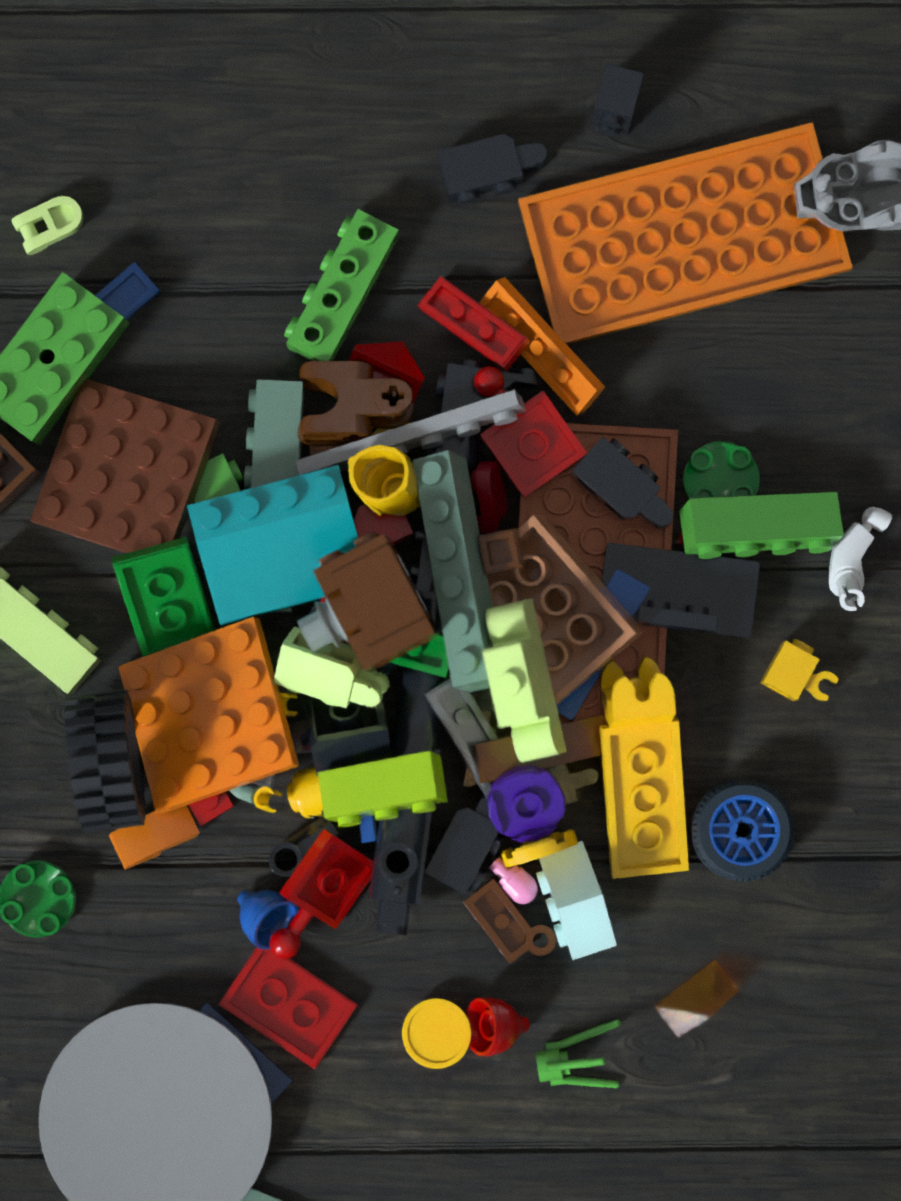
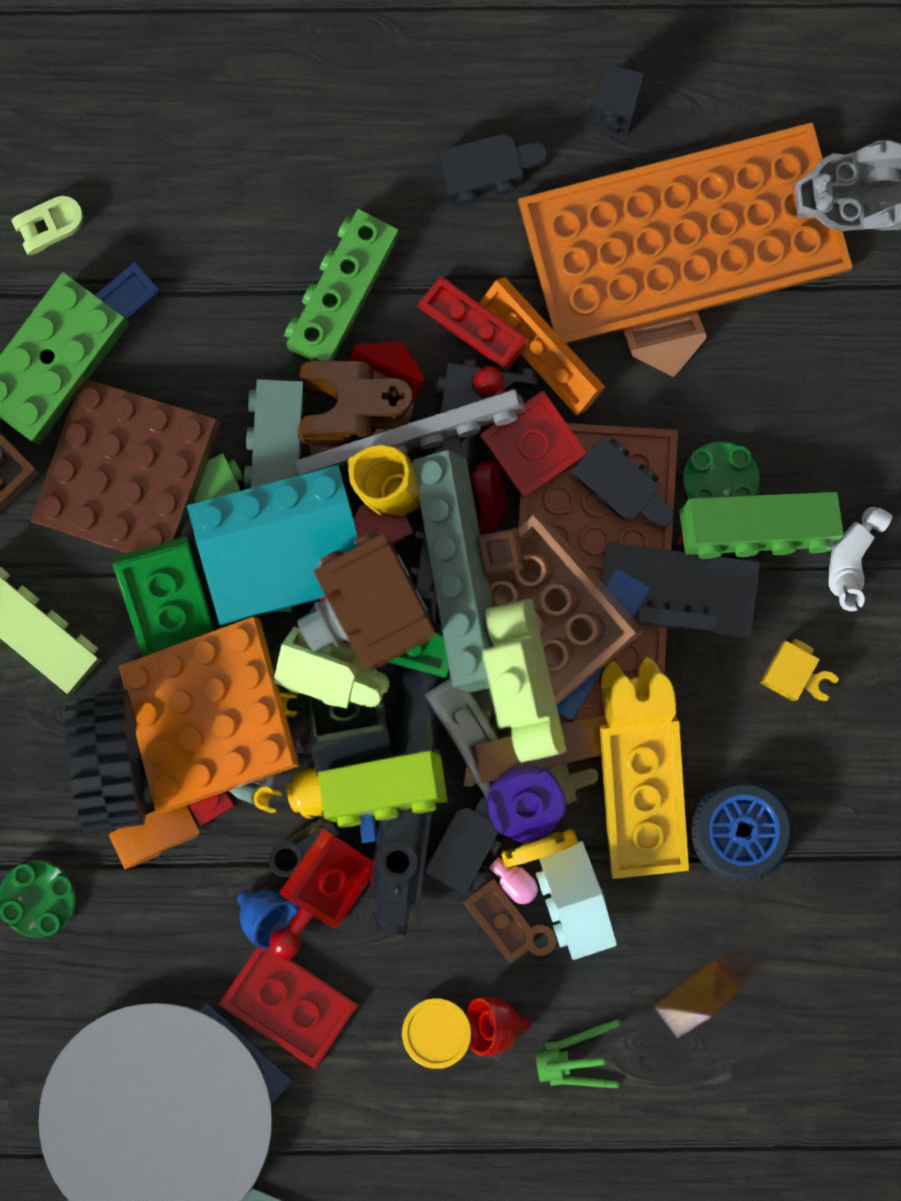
none -> nougat slope [623,311,706,377]

